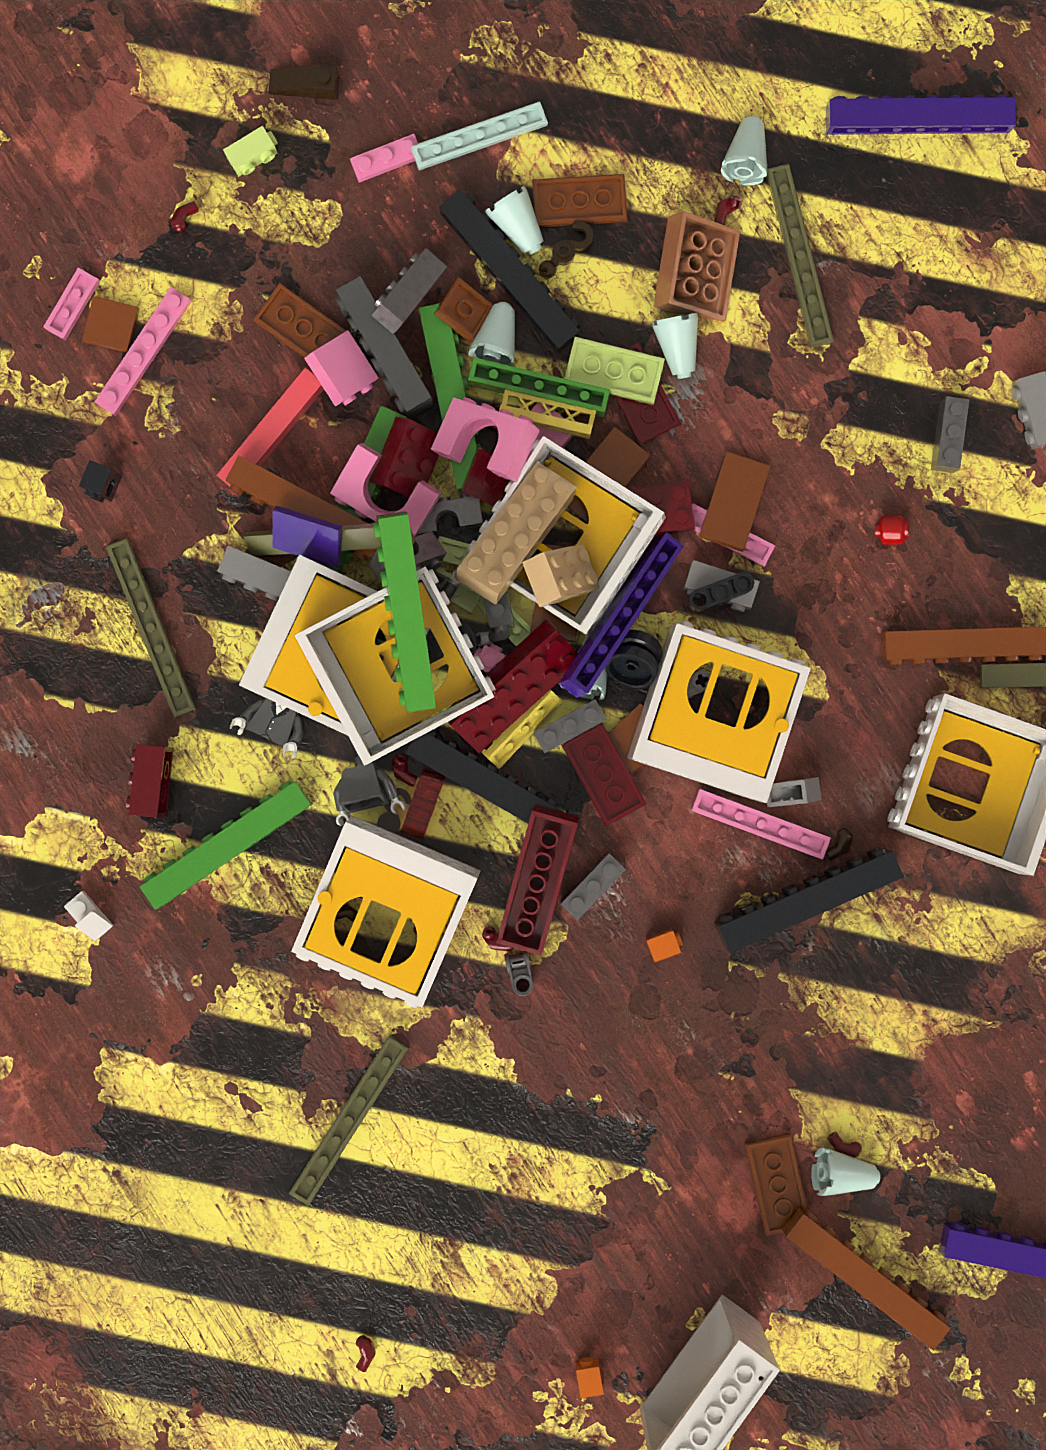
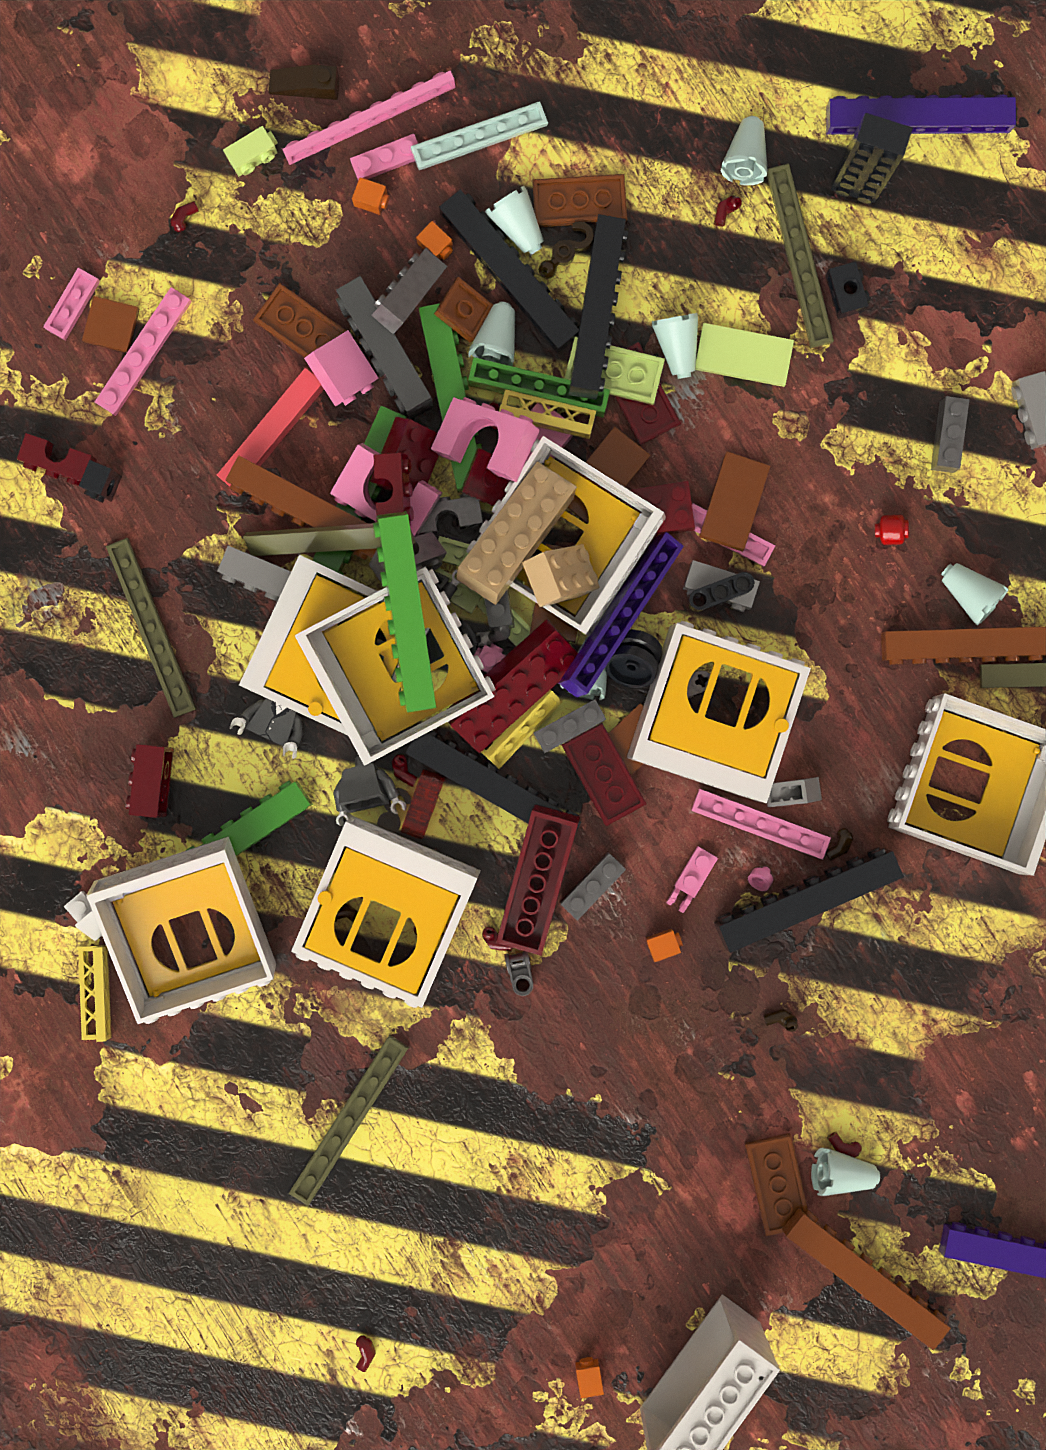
dark purple tile [272,505,342,568] -> none
nougat slope [653,211,740,322] -> none
none -> dark red arch [17,433,97,486]
none -> light yellow fence [78,945,111,1042]
none -> door [86,837,276,1024]
none -> bright pink plate [283,71,455,165]
none -> orange brick [352,177,390,215]
none -> dark red arch [373,453,414,527]
none -> orange brick [416,221,453,260]
none -> black brick [569,214,628,400]
none -> bright pink hinge [666,846,718,913]
none -> yellowish green tile [695,323,794,387]
none -> bright pink tile [748,867,773,891]
none -> dark brown arm [763,1009,798,1032]
none -> black brick [825,261,870,319]
none -> black brick [831,113,913,204]
none -> light aqua cone [941,563,1009,625]

